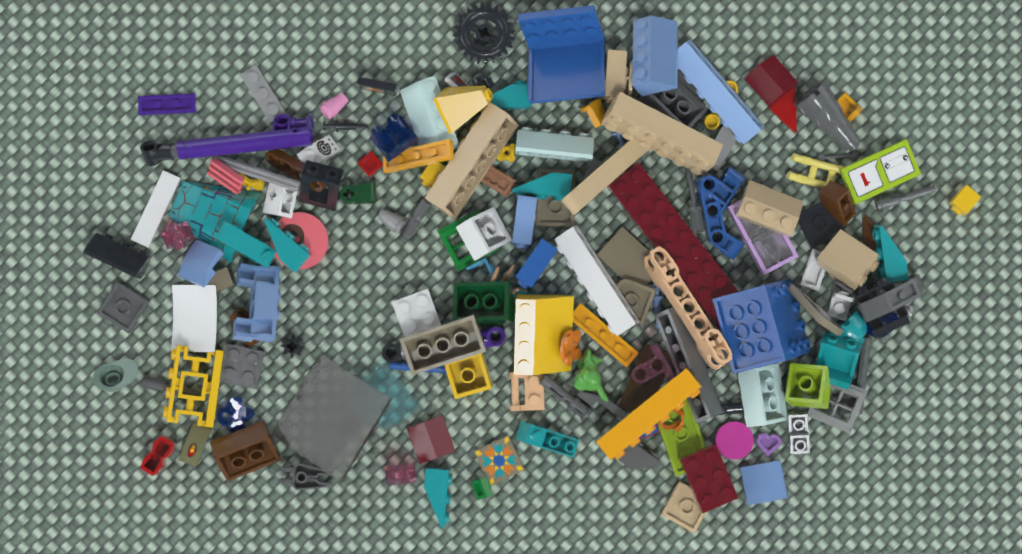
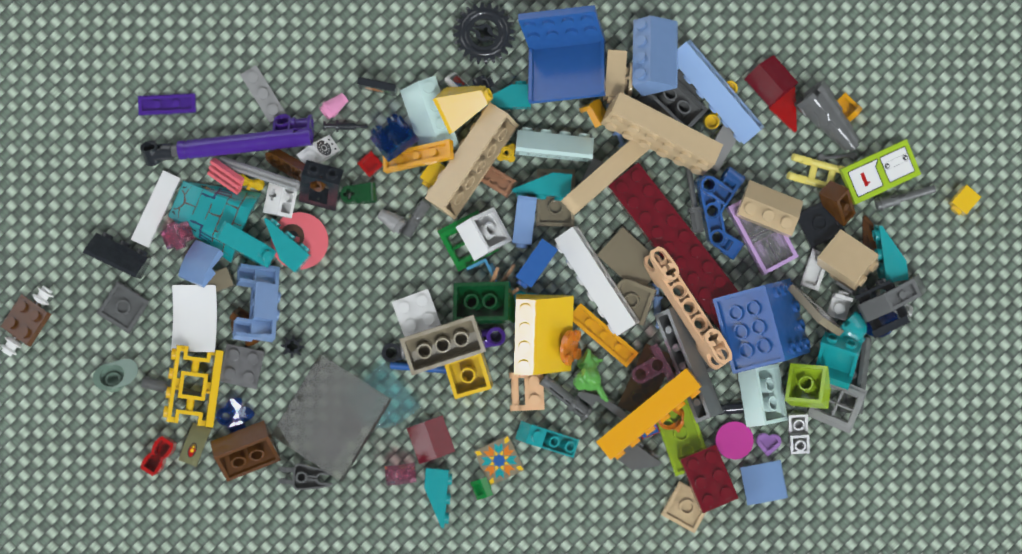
none -> reddish brown plate [0,286,54,356]

